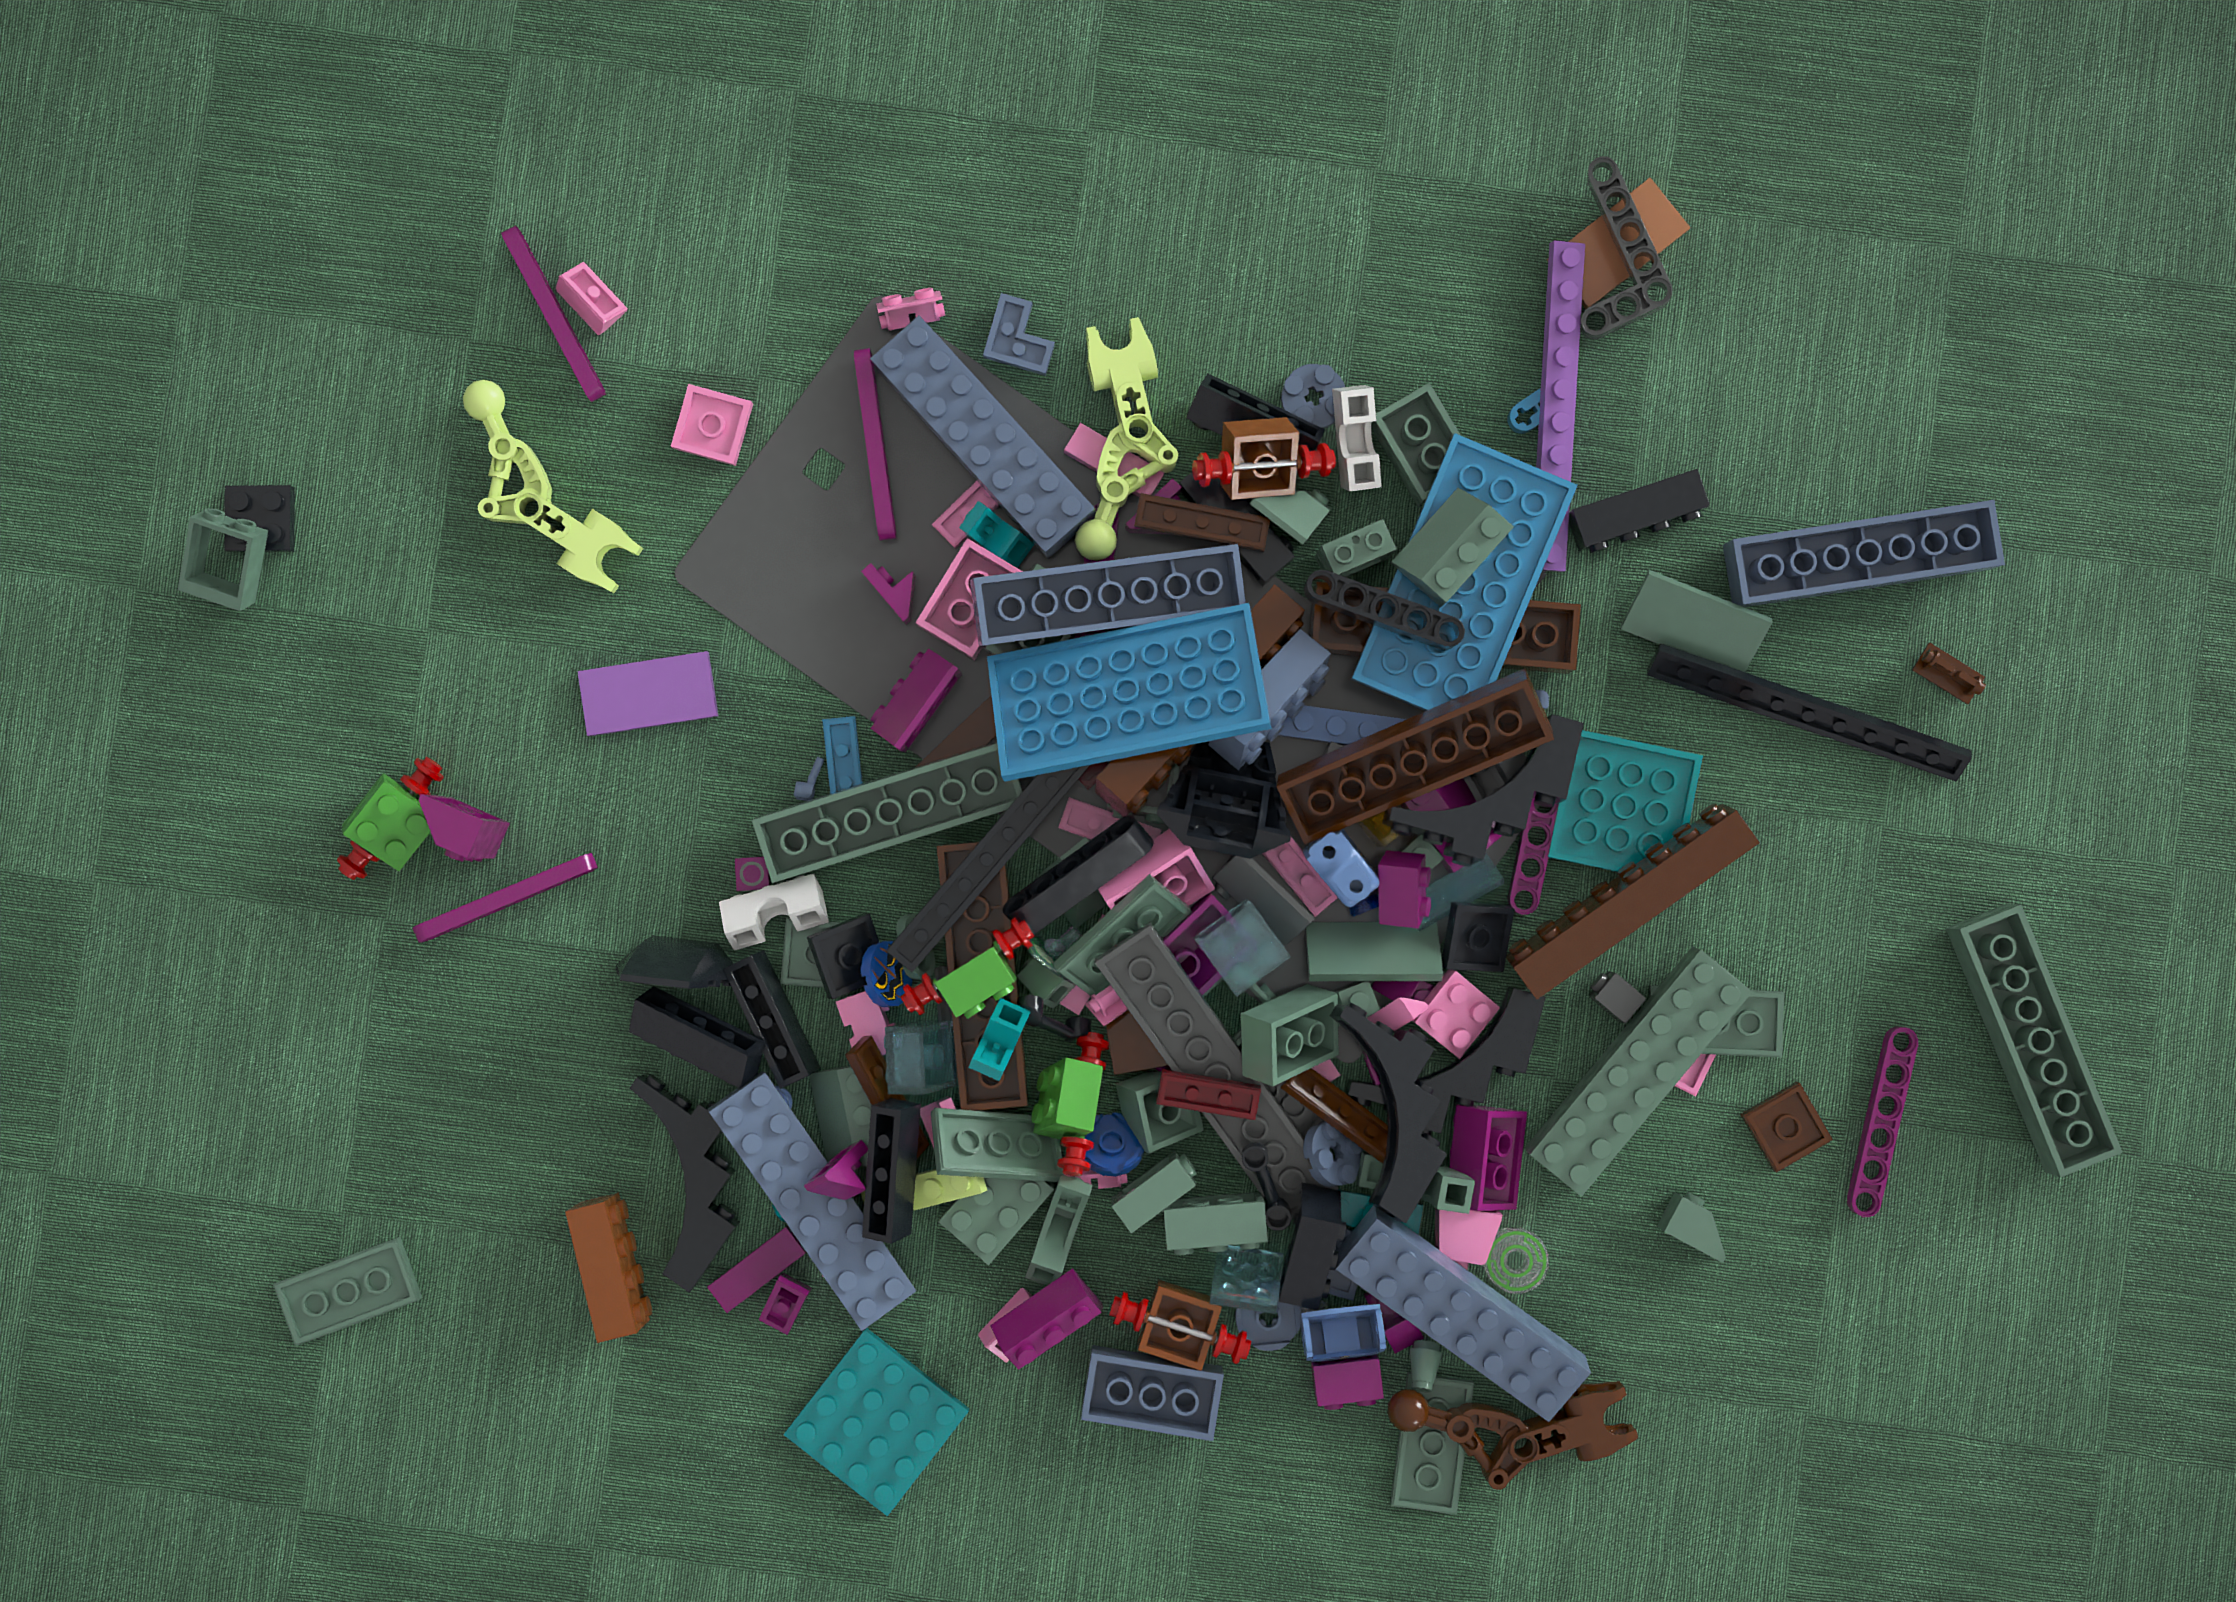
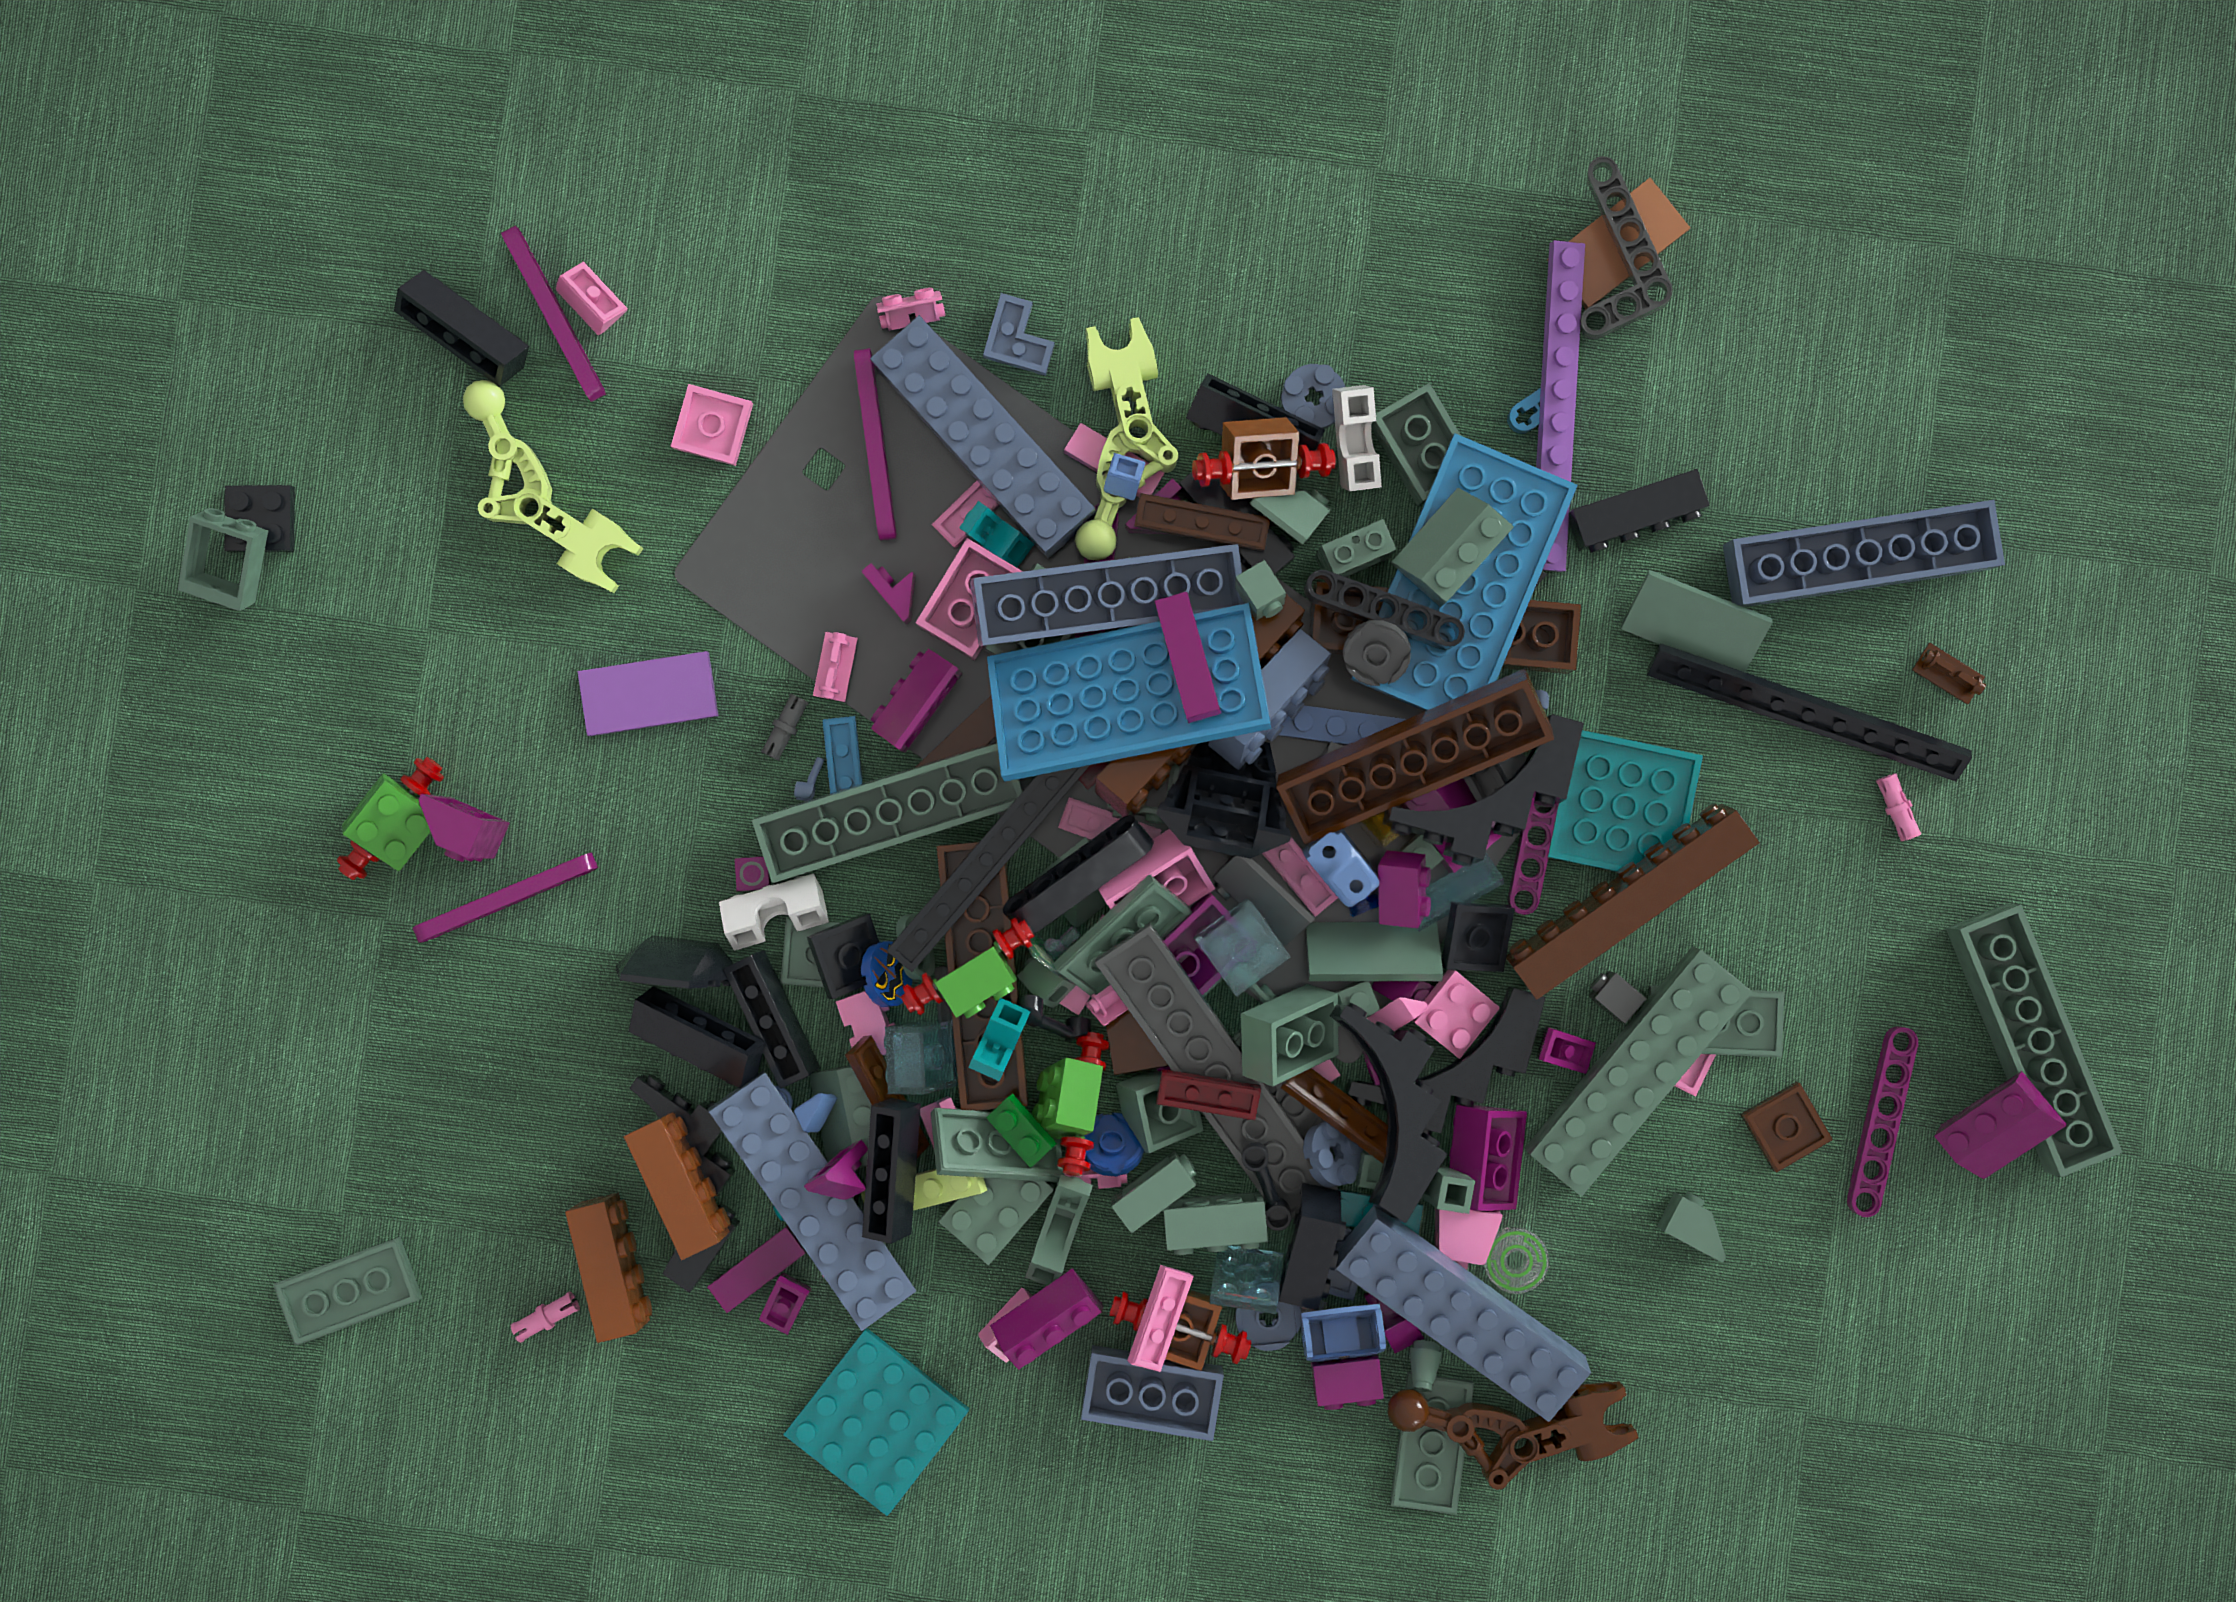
none -> black brick [394,270,529,387]
none -> bright pink pin [511,1292,580,1343]
none -> dark orange brick [623,1112,731,1261]
none -> dark grey pin [761,693,809,761]
none -> medium blue slope [794,1093,837,1133]
none -> bright pink hinge [813,632,858,702]
none -> green plate [986,1094,1057,1168]
none -> medium blue slope [1104,453,1146,500]
none -> bright pink tile [1127,1265,1194,1372]
none -> magenta tile [1155,592,1221,723]
none -> sand green brick [1235,560,1286,621]
none -> dark grey tile [1343,620,1411,686]
none -> magenta slope [1536,1027,1596,1074]
none -> bright pink pin [1876,773,1921,841]
none -> magenta slope [1934,1071,2067,1180]

